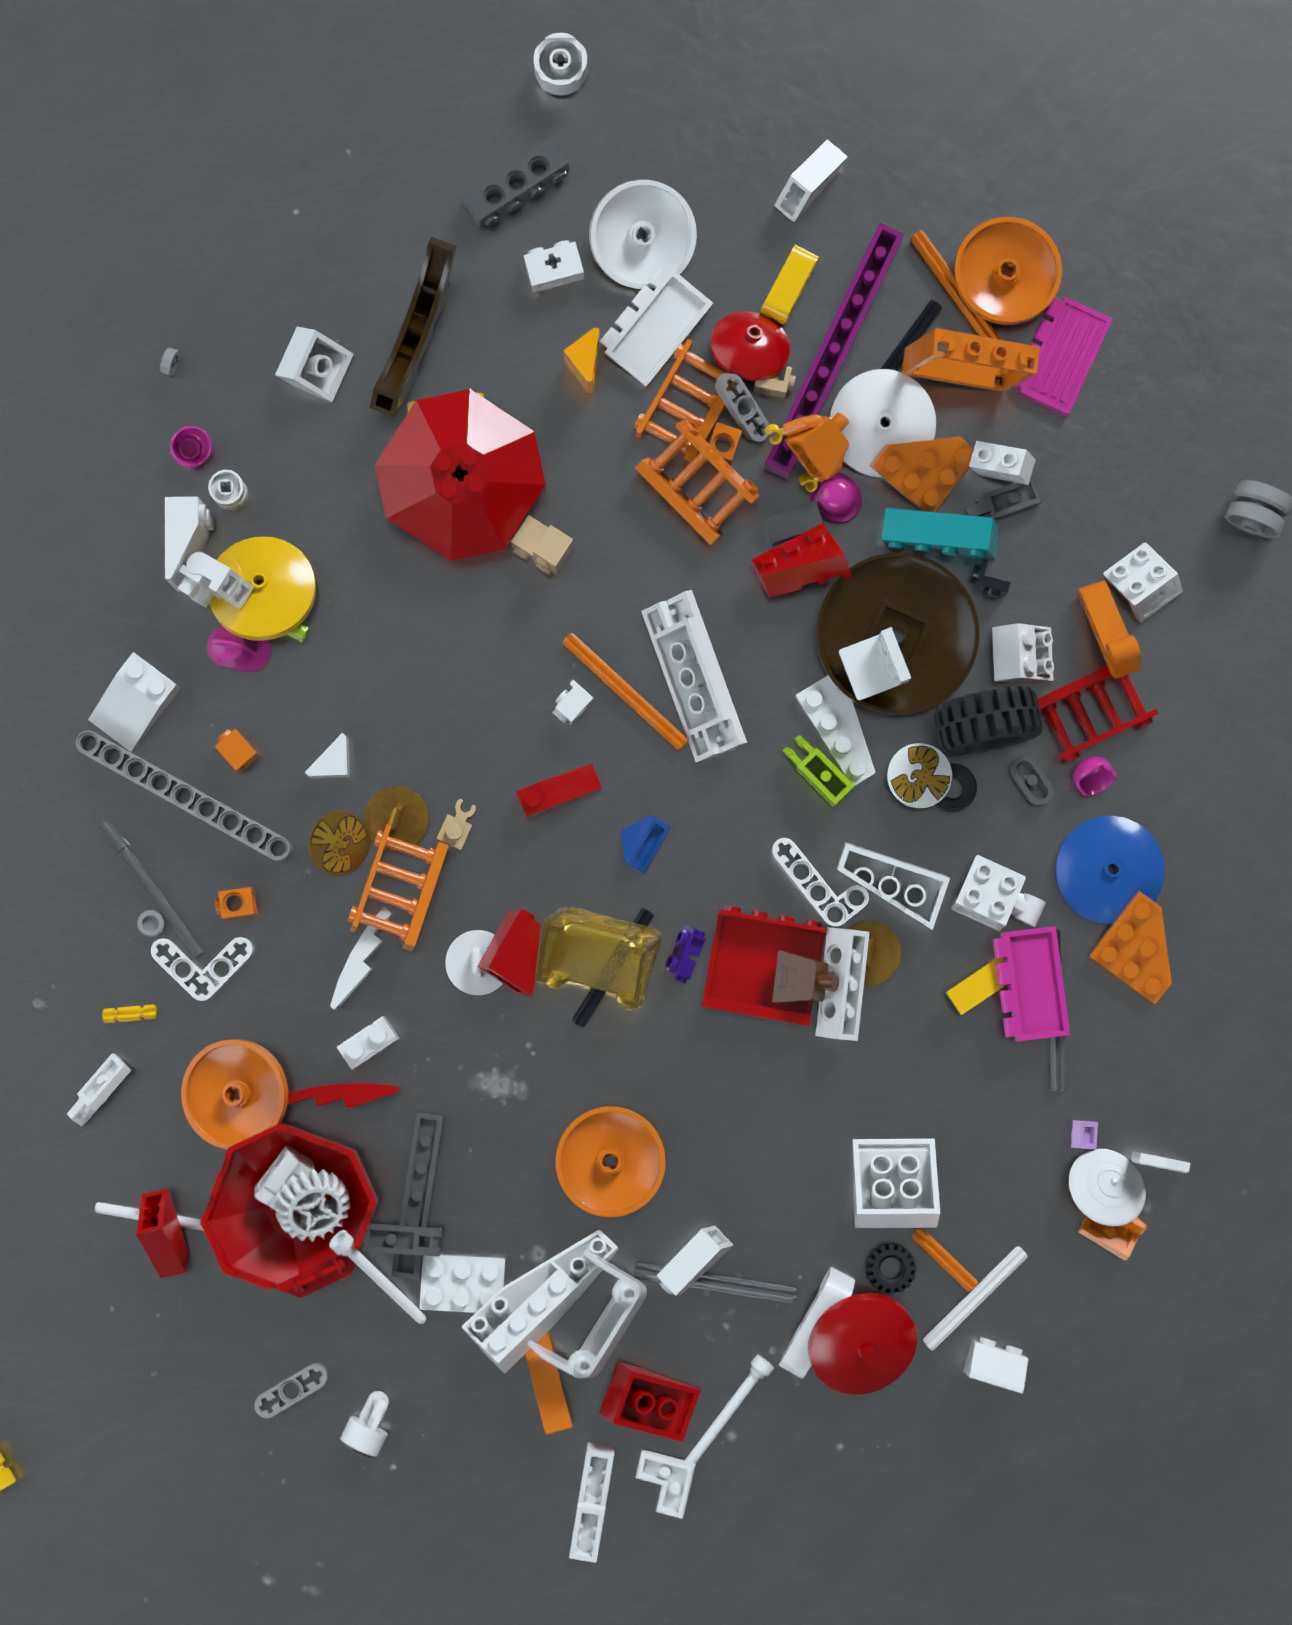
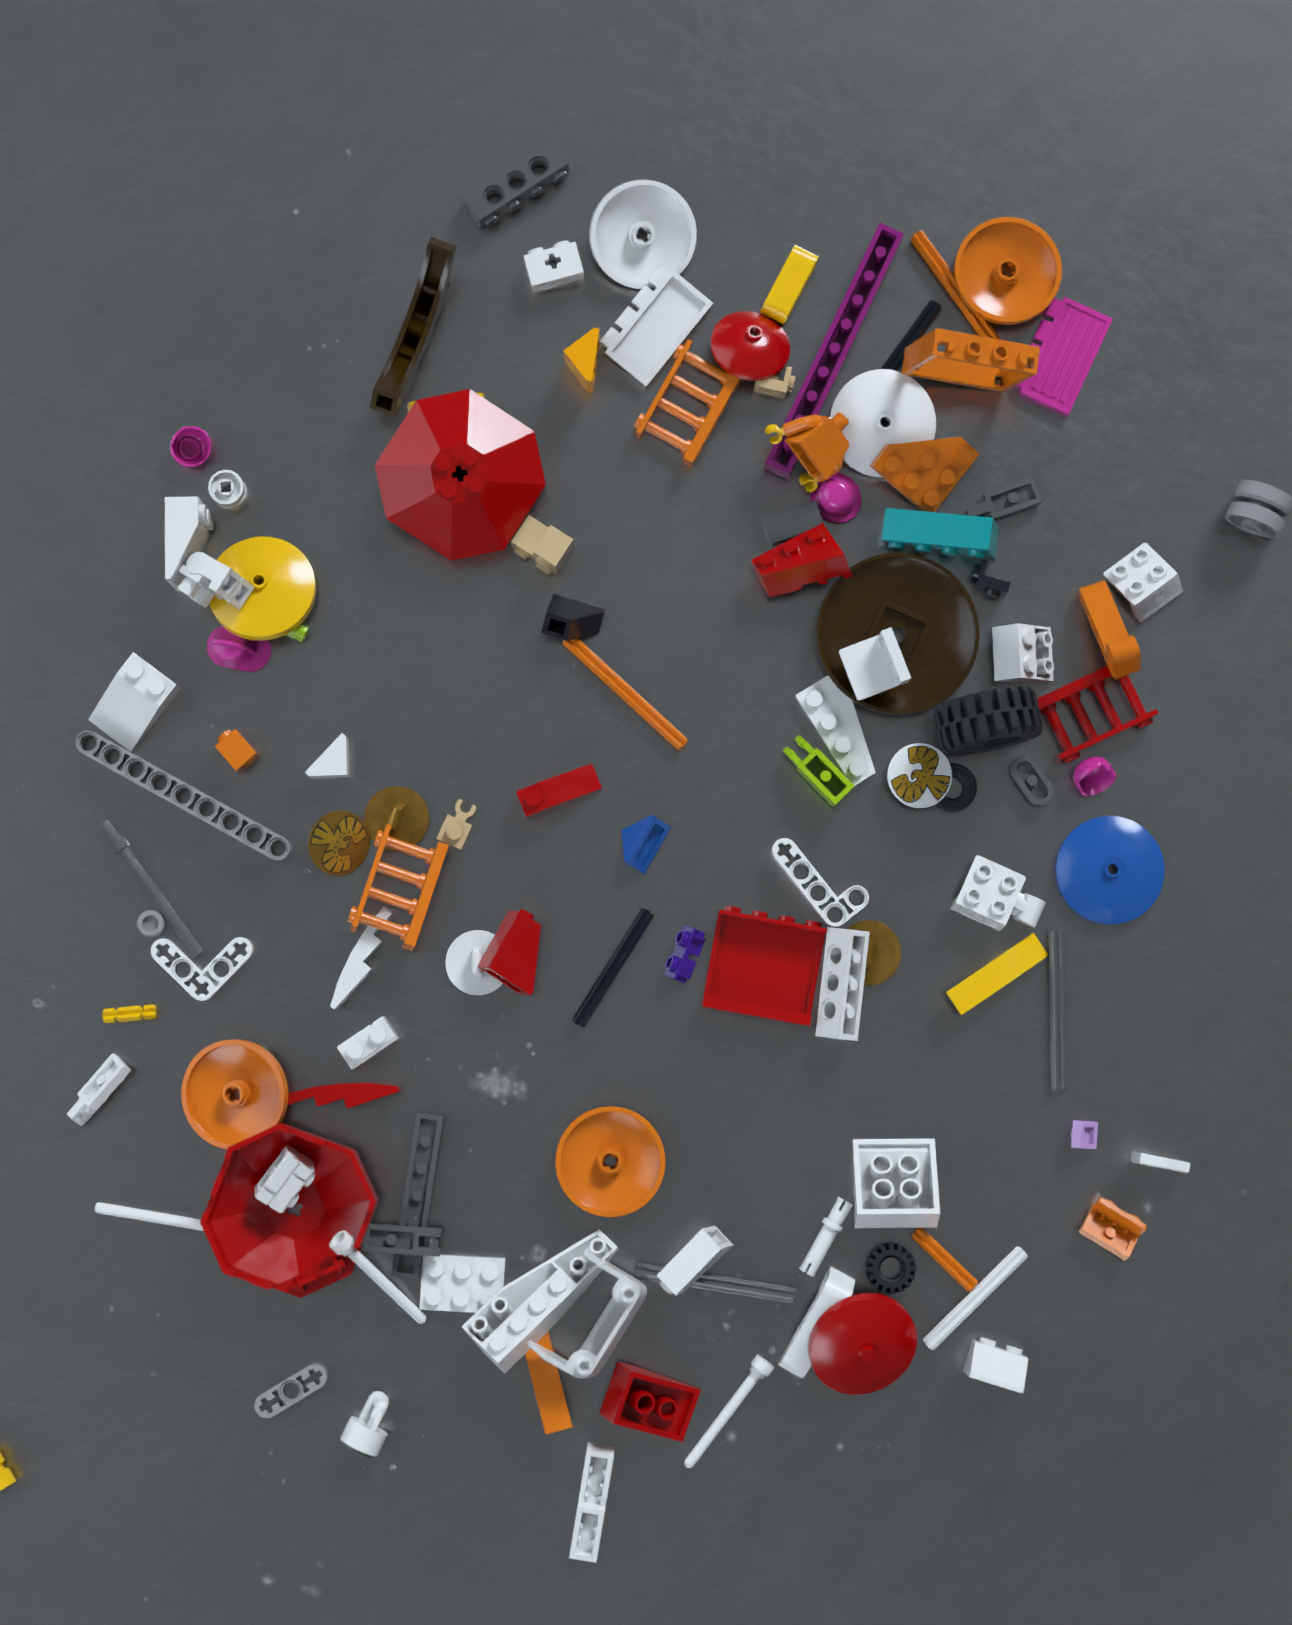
red slope [136,1189,189,1279] -> none
light grey tile [160,347,180,376] -> none
orange brick [215,887,258,920] -> none
white slope [275,327,354,402] -> none
white gear [275,1169,350,1242] -> none
white brick [534,33,588,95] -> none
clear yellow windscreen [536,907,662,1009] -> none
white brick [552,680,594,724] -> none
orange fence [635,419,760,545] -> none
white tile [635,1449,696,1519] -> none
white slope [641,590,747,763] -> none
orange brick [709,422,742,466] -> none
light grey beam [715,373,769,442] -> none
reddish brown torso [772,950,839,1004] -> none
white slope [774,140,848,223] -> none
white wedge [836,842,950,930] -> none
white brick [969,441,1036,485] -> none
dark pink hinge [992,926,1070,1042] -> none
white hat [1069,1149,1146,1226] -> none
orange plate [1089,890,1172,1004] -> none
none -> black slope [541,594,605,641]
none -> white pin [799,1196,853,1277]

